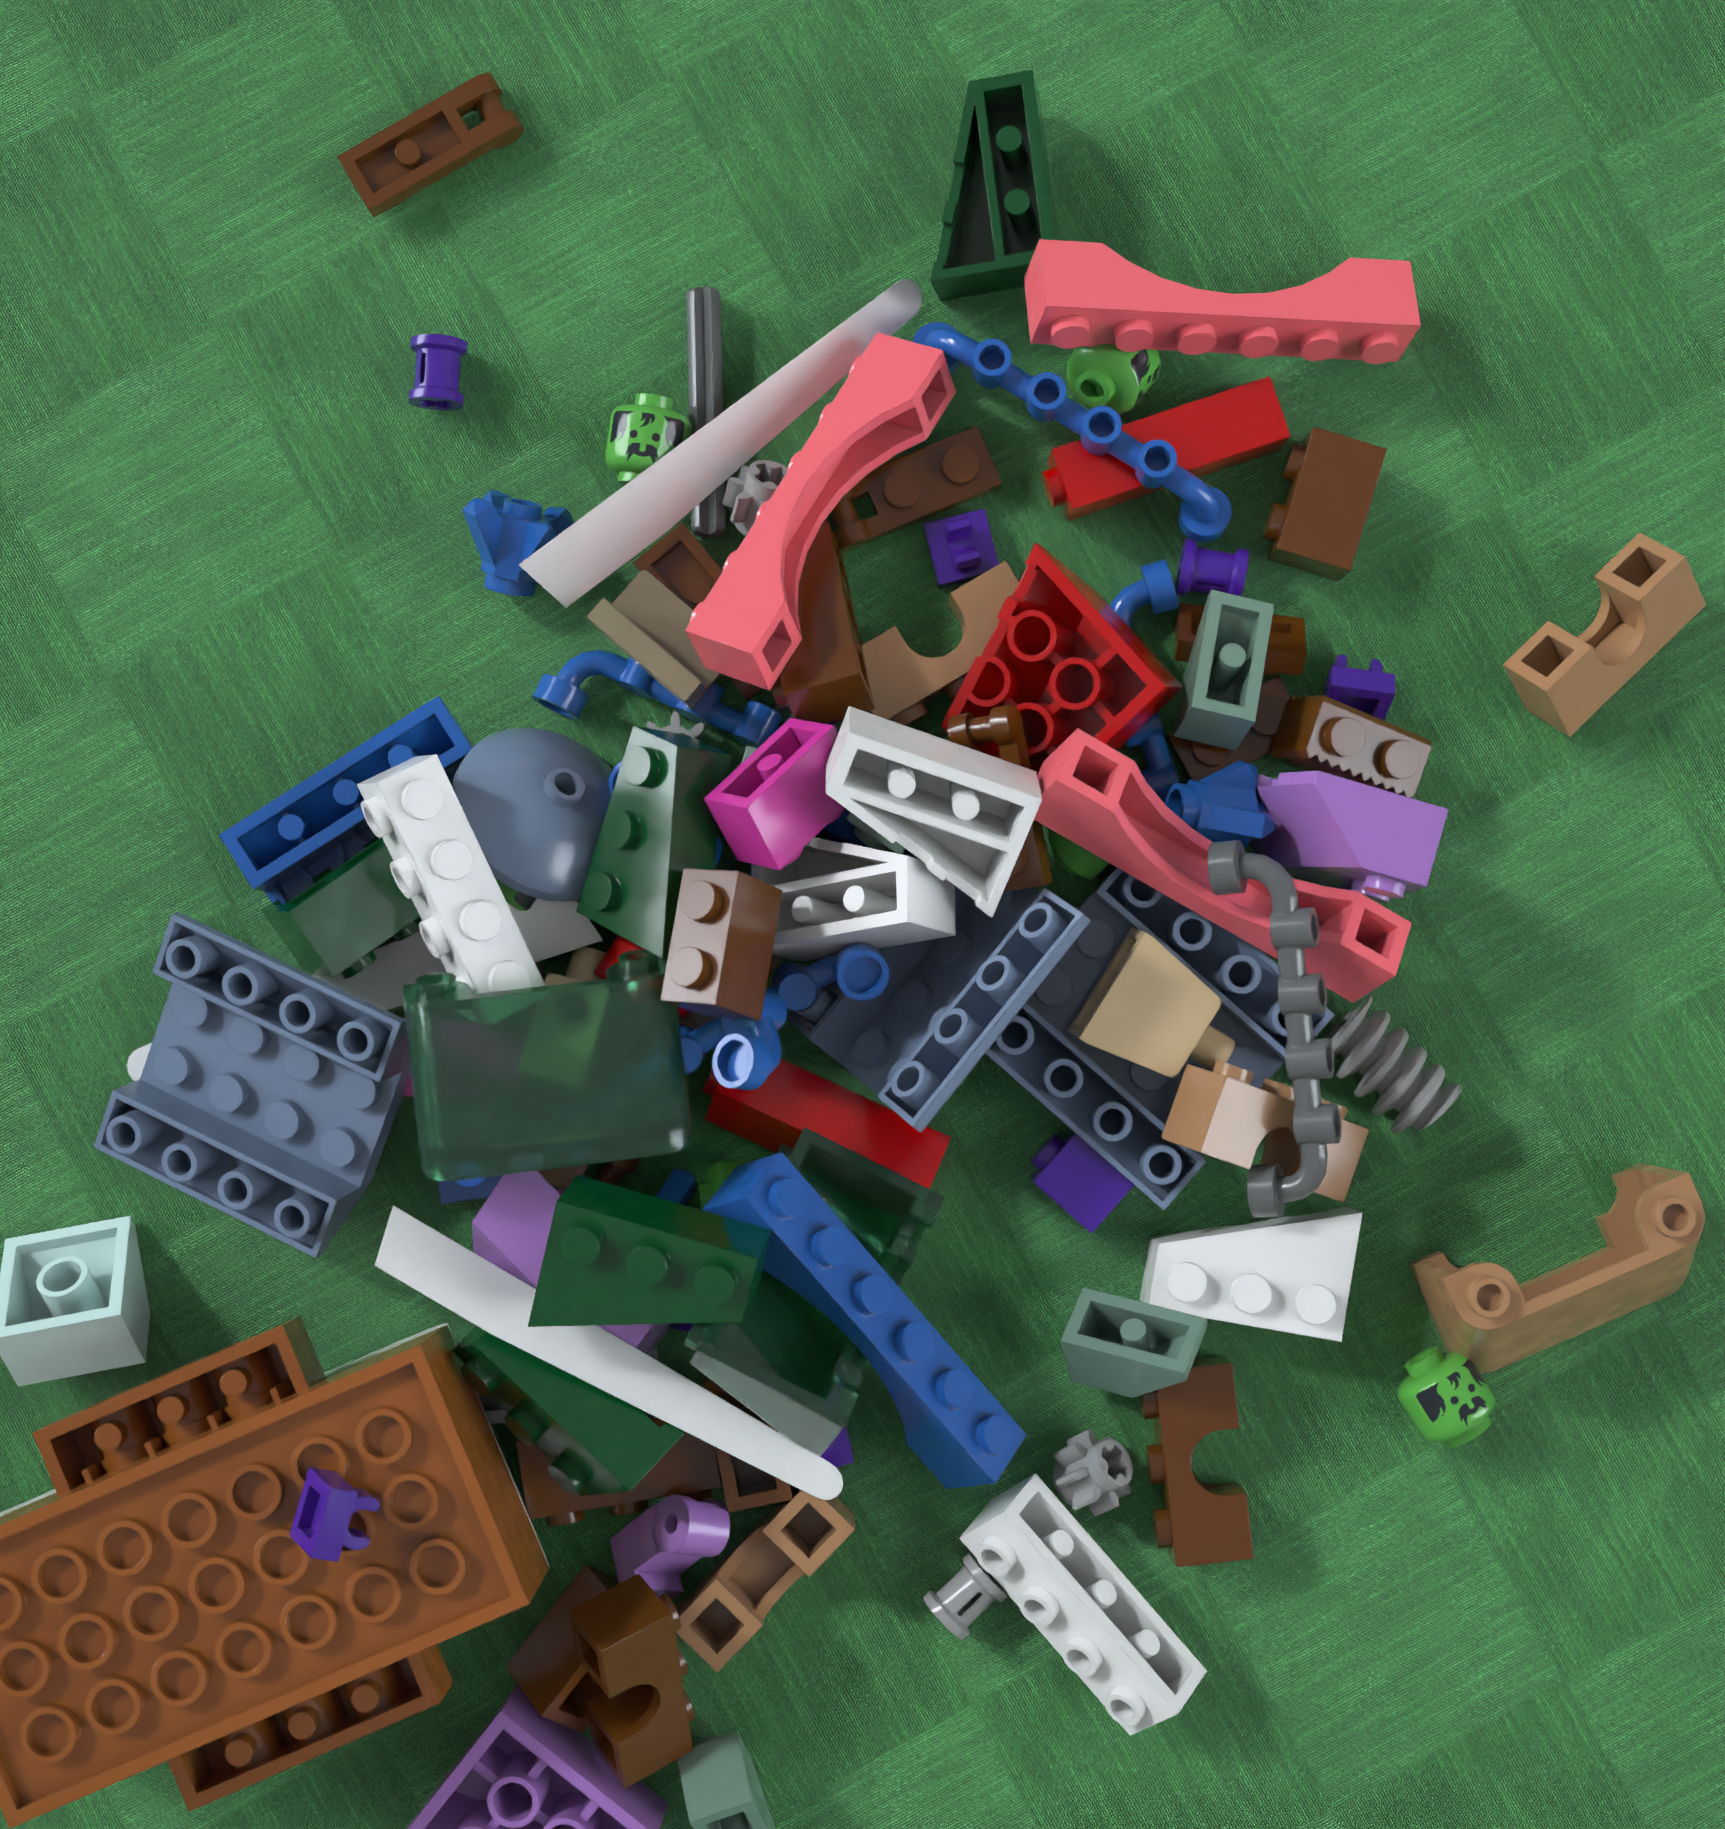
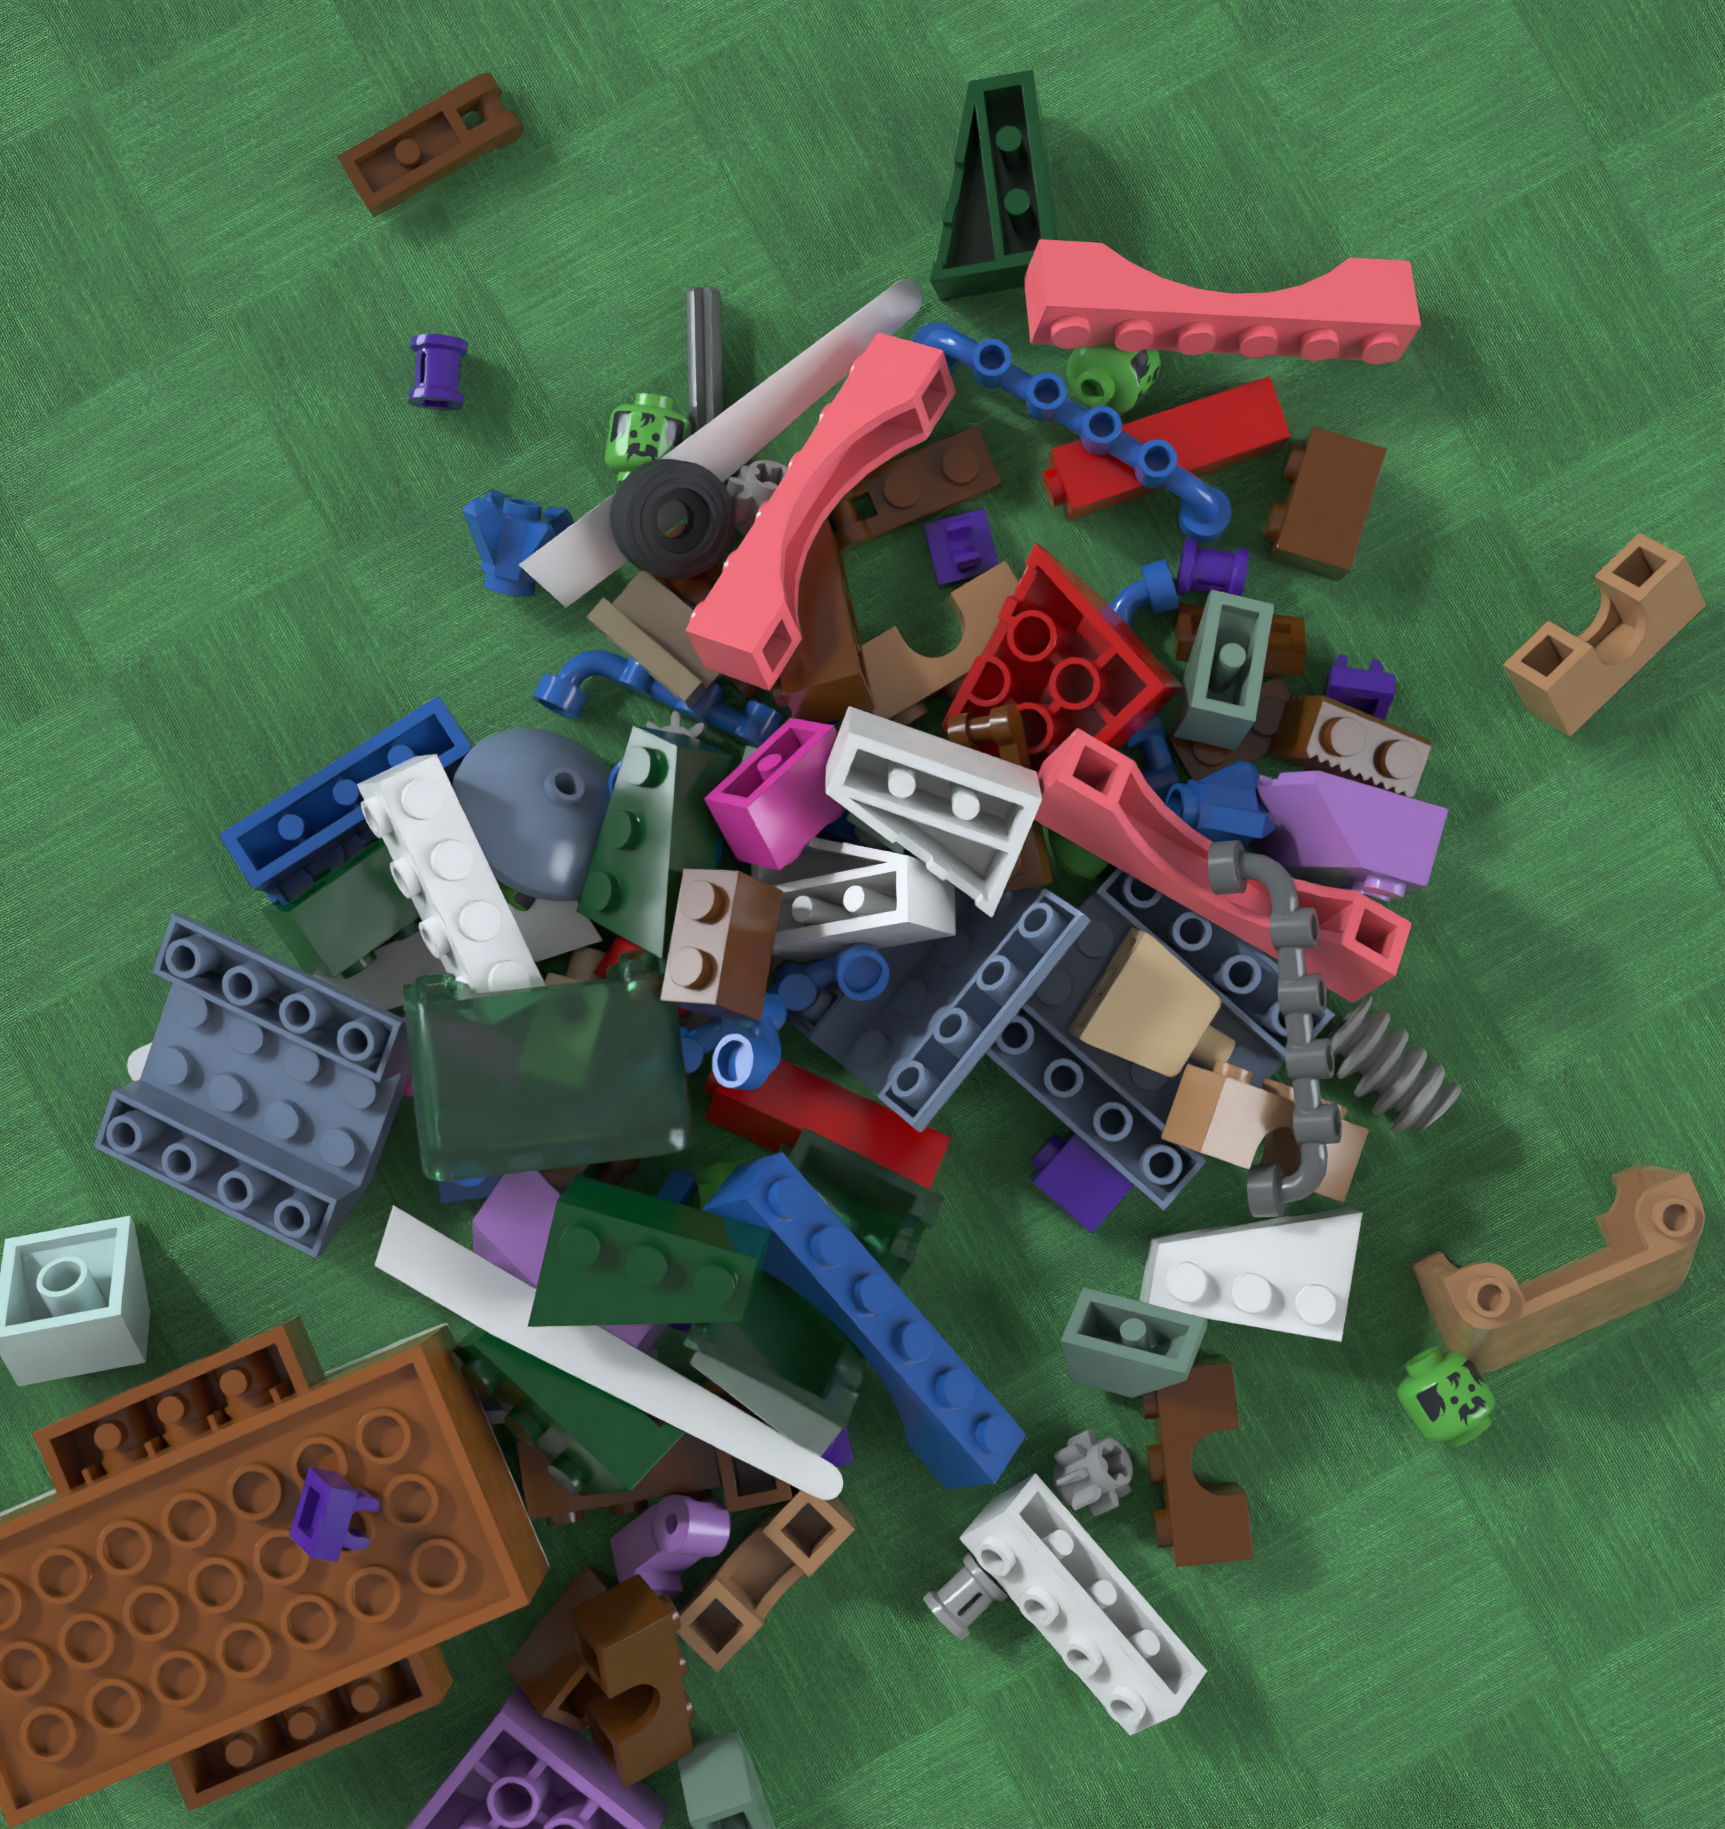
none -> black tyre [610,459,735,579]

